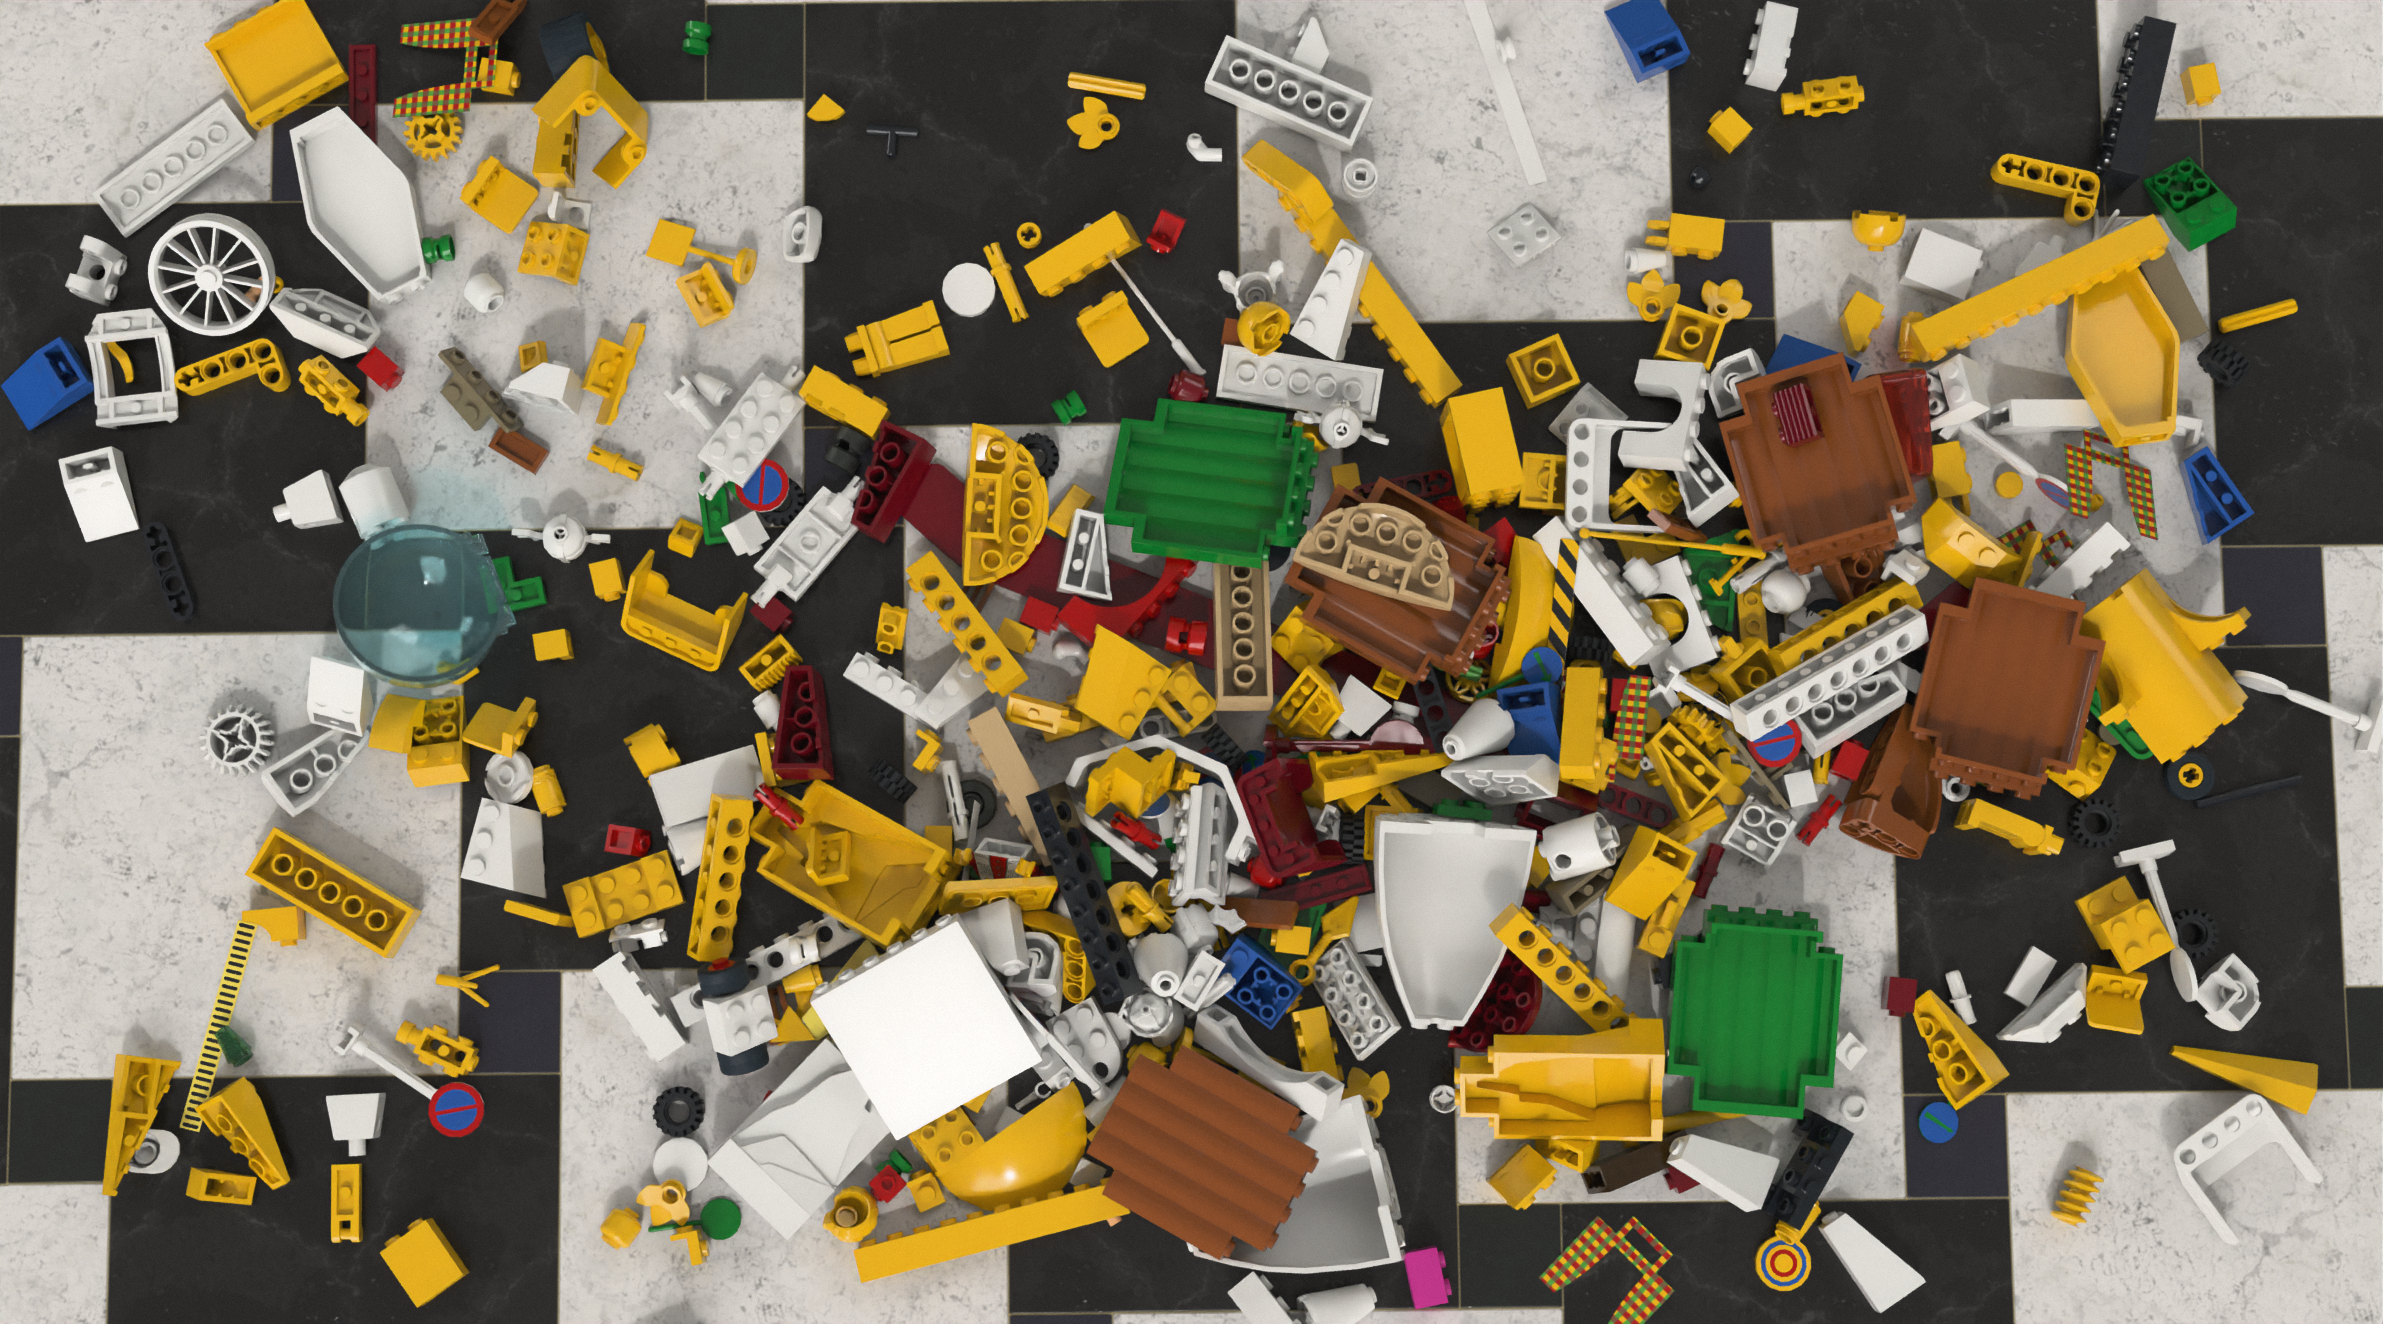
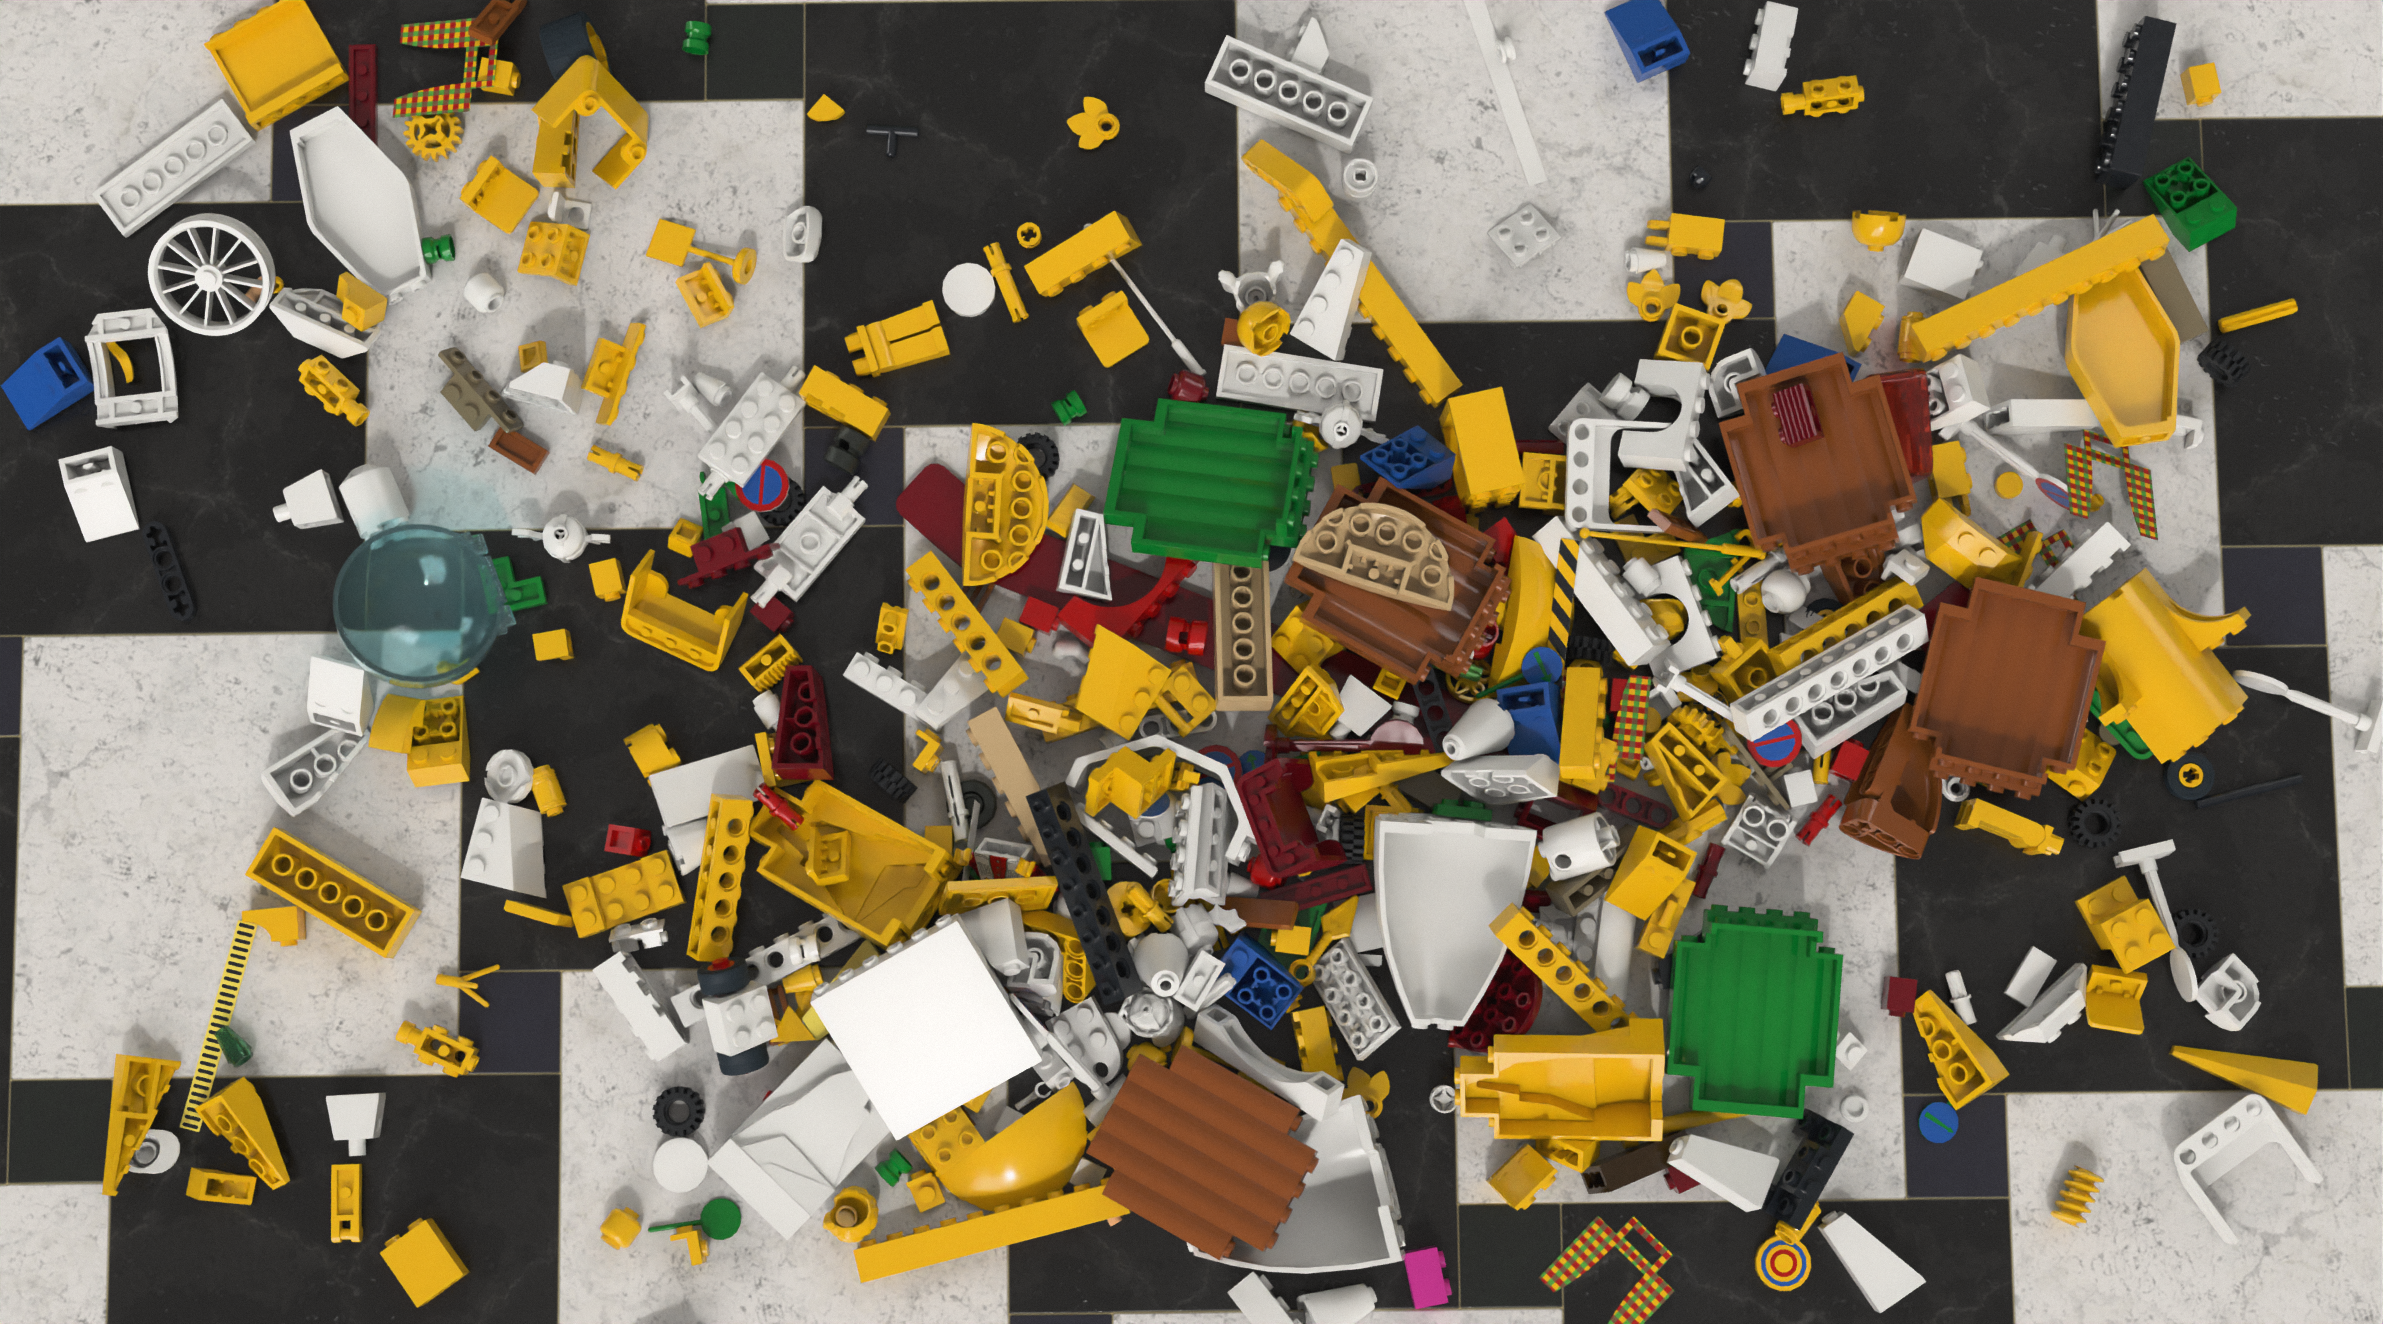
white brick [65,235,127,307] -> none
yellow beam [174,338,291,396] -> none
white gear [199,704,276,777] -> none
piece [334,1021,484,1137] -> none
red brick [357,346,405,392] -> none
yellow bracket [462,697,538,758] -> none
yellow plate [636,1179,690,1226] -> none
dark red wedge [850,419,937,544] -> none
red bracket [868,1165,907,1203] -> none
yellow axle [1068,72,1146,100] -> none
red pin [1110,811,1162,850] -> none
red bracket [1146,208,1187,254] -> none
white arm [1186,133,1222,162] -> none
black tyre [1200,722,1250,773] -> none
yellow brick [1506,333,1580,409] -> none
yellow brick [1707,107,1753,154] -> none
yellow beam [1991,154,2100,227] -> none
blue wedge [2178,446,2254,546] -> none
none -> yellow arch [336,272,387,332]
none -> dark red bracket [677,527,781,589]
none -> blue slope [1360,425,1456,489]
none -> dark red plate [1515,439,1564,456]
none -> white wheel [1599,373,1650,421]

